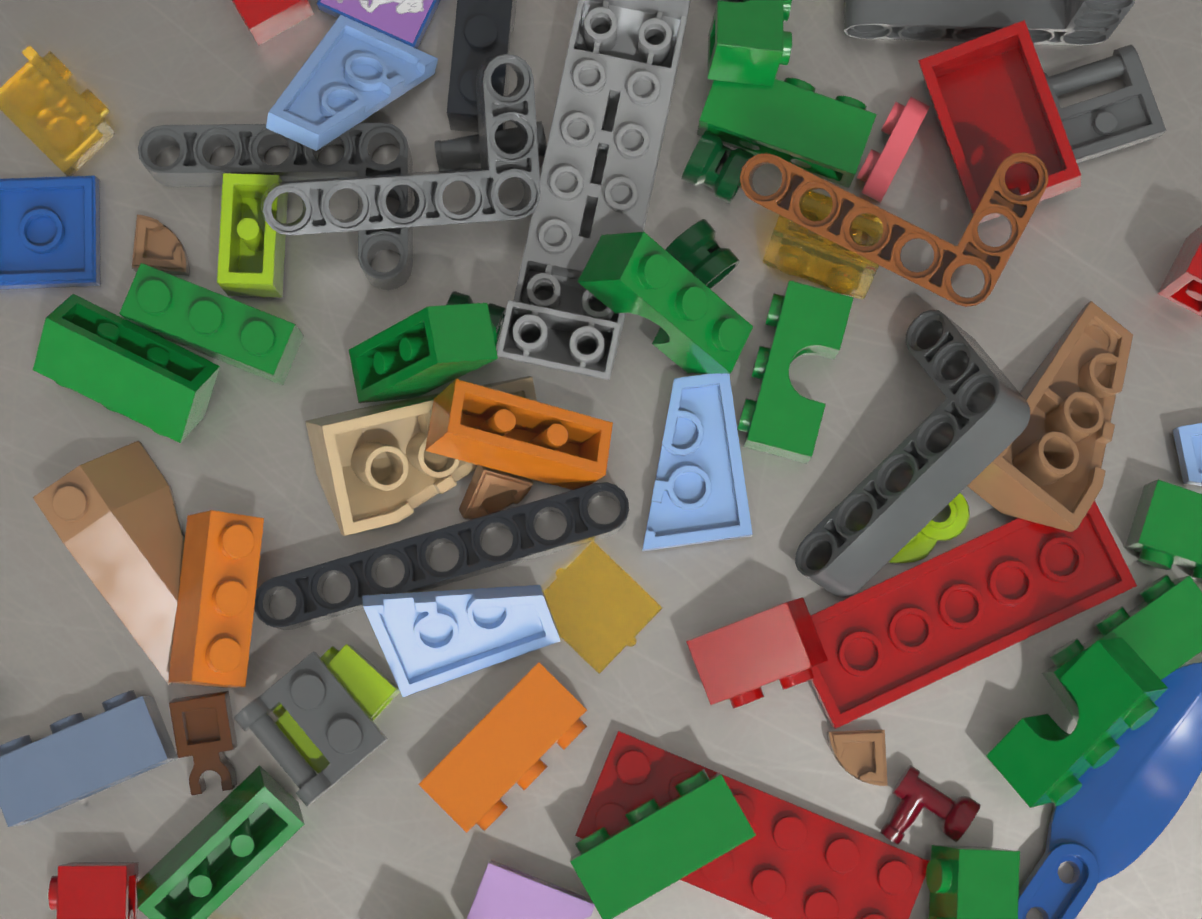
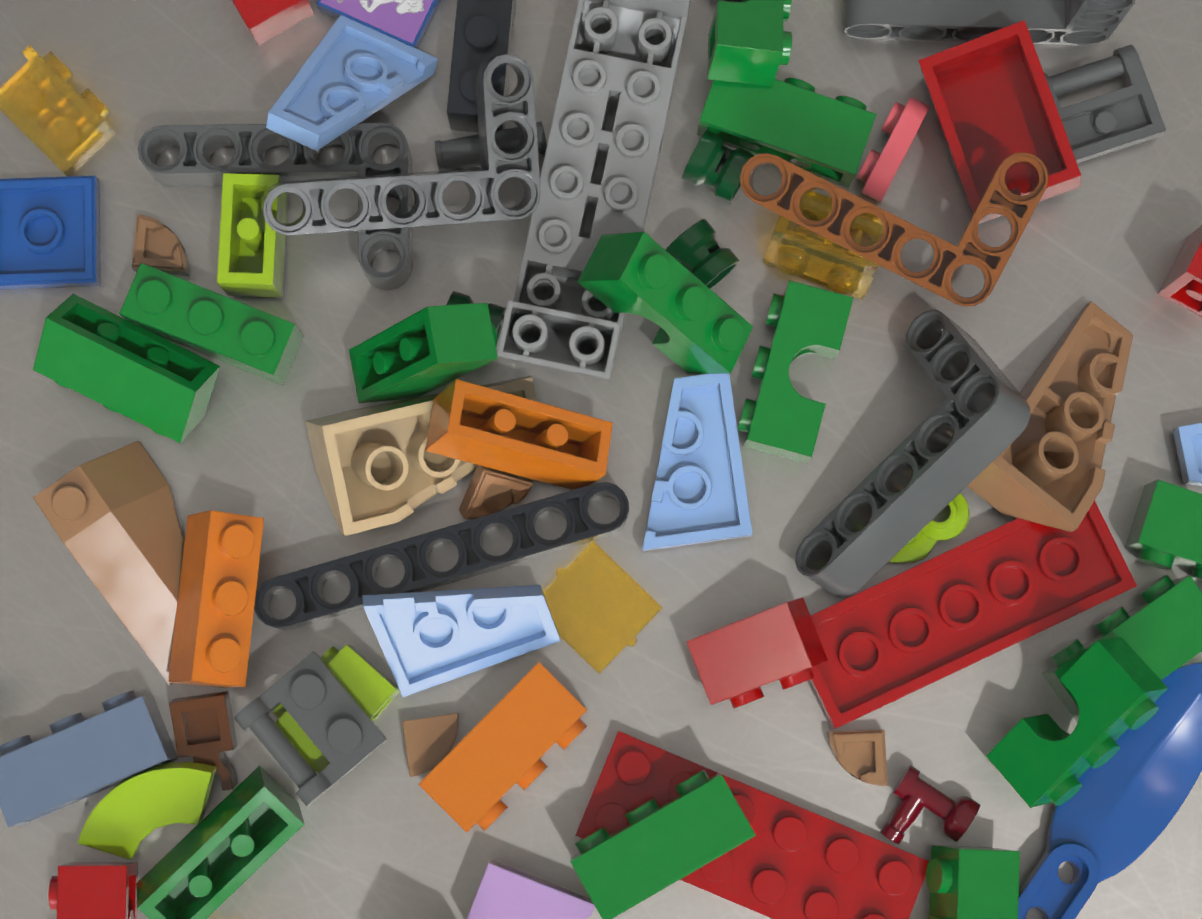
none -> lime tile [77,762,217,860]
none -> medium nougat tile [402,713,459,777]

